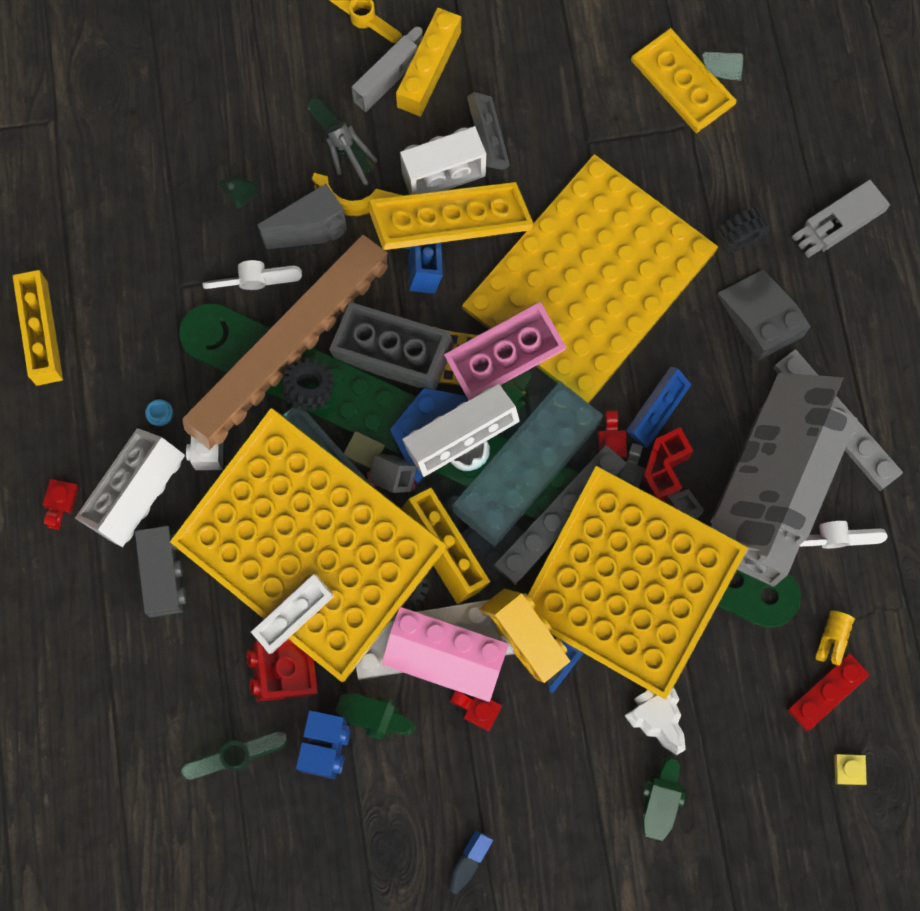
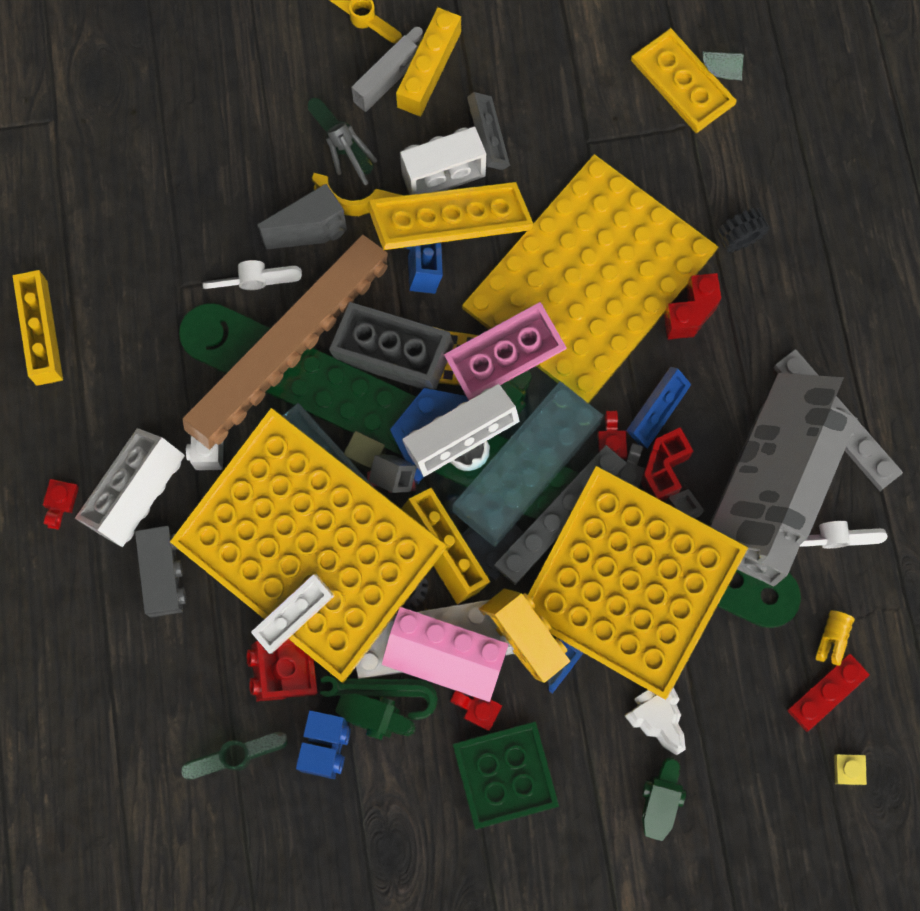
dark azure plate [145,399,173,426] -> none
clear green brick [219,176,258,209] -> none
black tyre [282,358,334,411] -> none
piece [448,830,493,894] -> none
dark grey slope [717,270,810,361] -> none
light grey hinge [792,180,890,258] -> none
none -> dark green piece [320,676,438,720]
none -> dark green plate [453,722,559,830]
none -> red brick [664,273,721,340]

